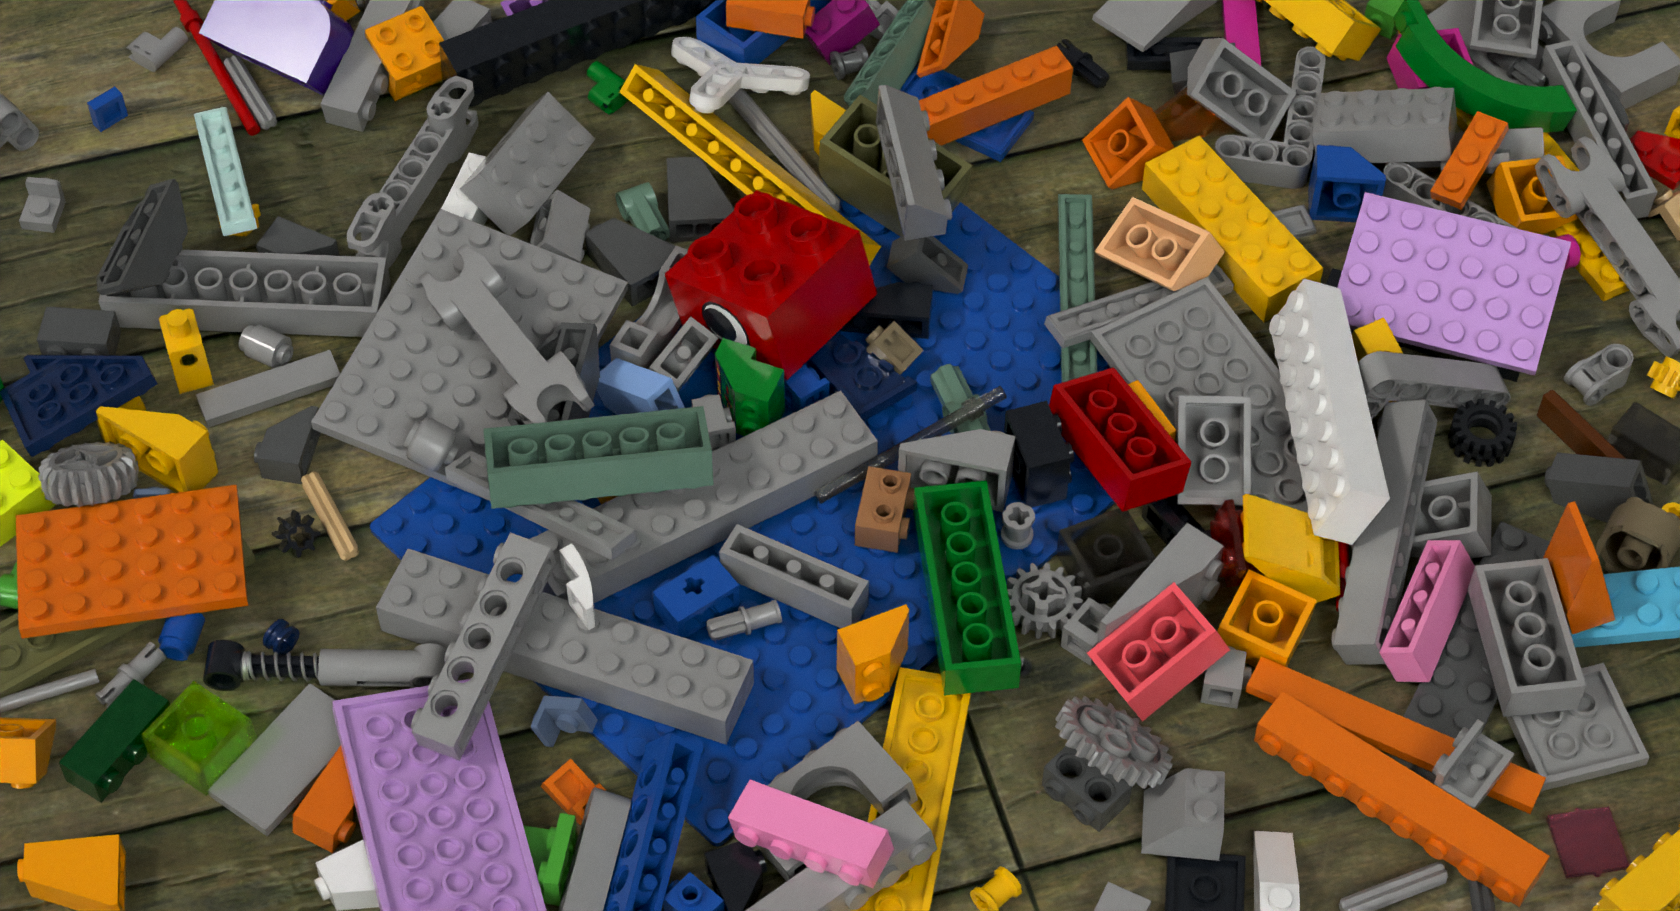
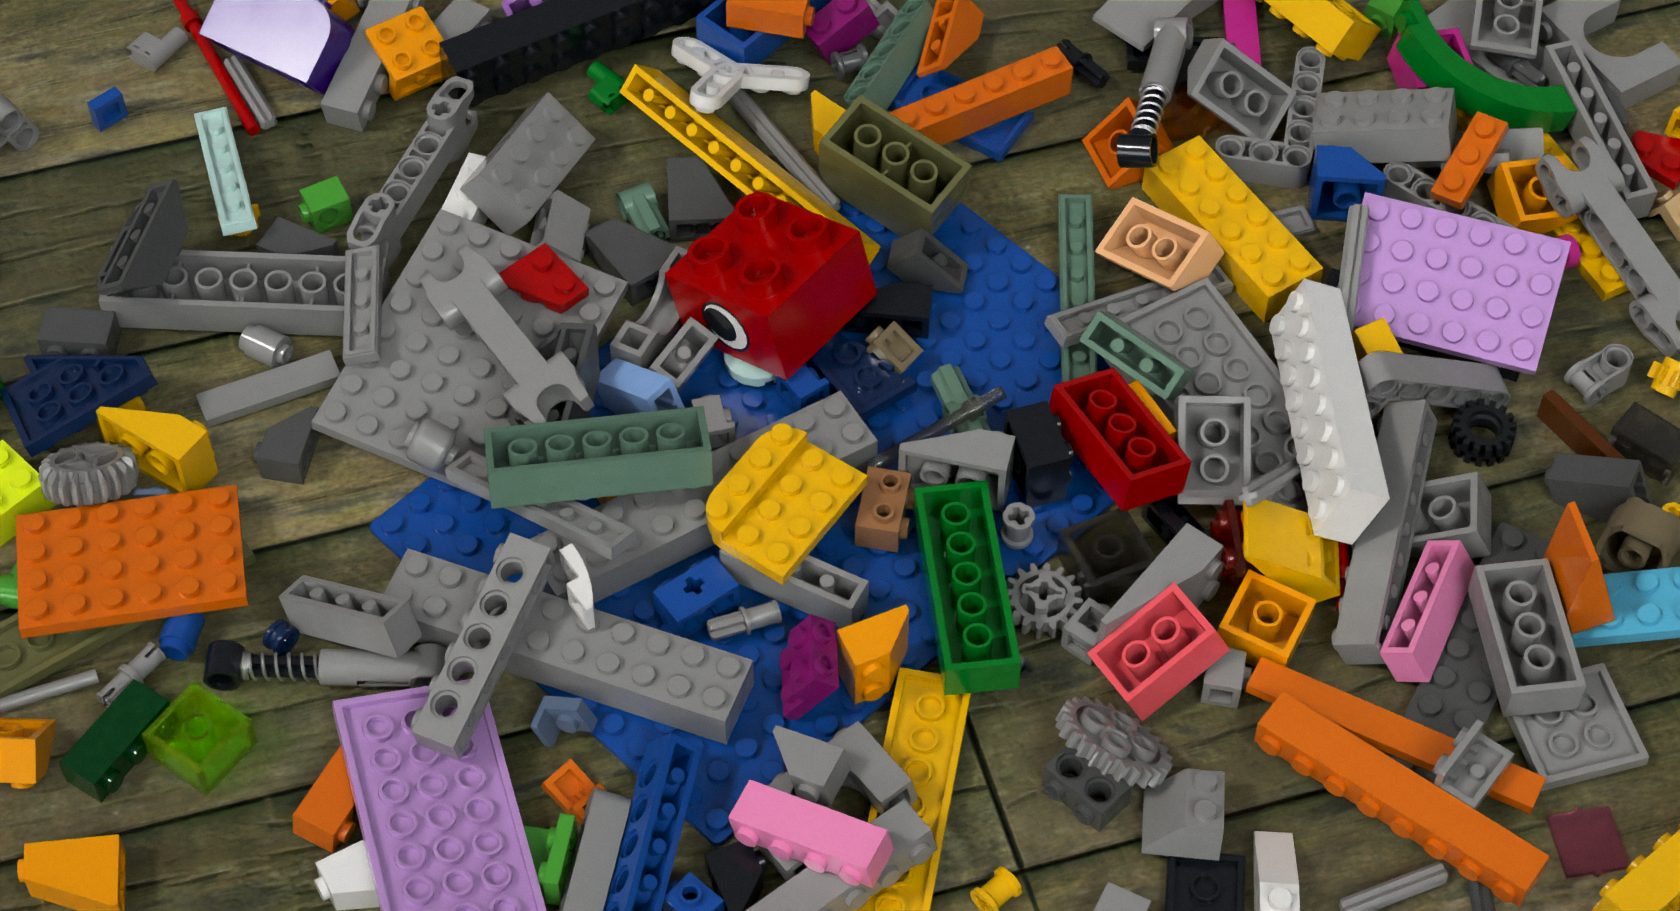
light grey bracket [19,177,66,233] -> none
yellow torso [159,308,214,394] -> none
light grey tile [208,683,341,836] -> none
black gear [272,510,321,558] -> none
tan axle [301,471,359,561] -> none
green piece [715,338,785,436] -> none
light grey slope [876,85,952,241] -> none
none -> light grey brick [278,575,422,659]
none -> bright green brick [297,176,354,233]
none -> light grey tile [343,245,383,366]
none -> red wing [498,243,589,314]
none -> yellow plate [706,423,868,585]
none -> light grey slope [773,725,851,806]
none -> magenta plate [779,614,839,721]
none -> sand green brick [1079,311,1195,400]
none -> piece [1117,17,1194,168]
none -> light grey axle [1238,457,1301,507]
none -> light grey axle [1338,204,1369,335]

